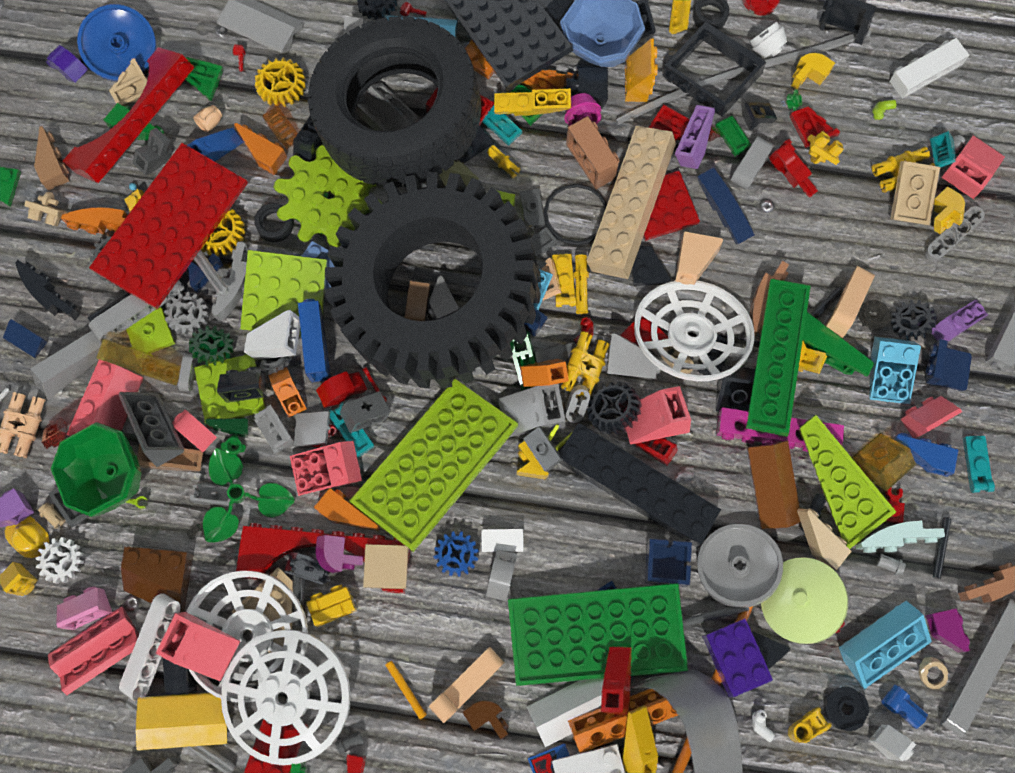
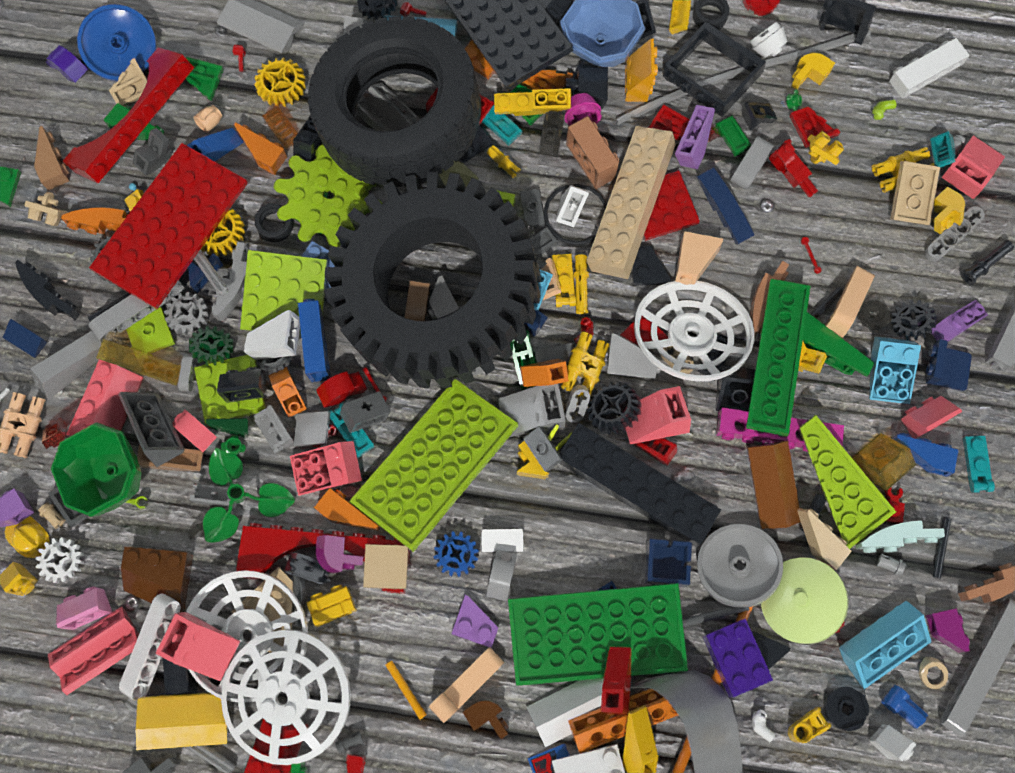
none -> medium lavender wing [452,595,498,648]
none -> clear smoke hips [539,111,565,157]
none -> white slope [556,185,589,227]
none -> red hinge [801,237,821,274]
none -> black pin [961,240,1014,285]

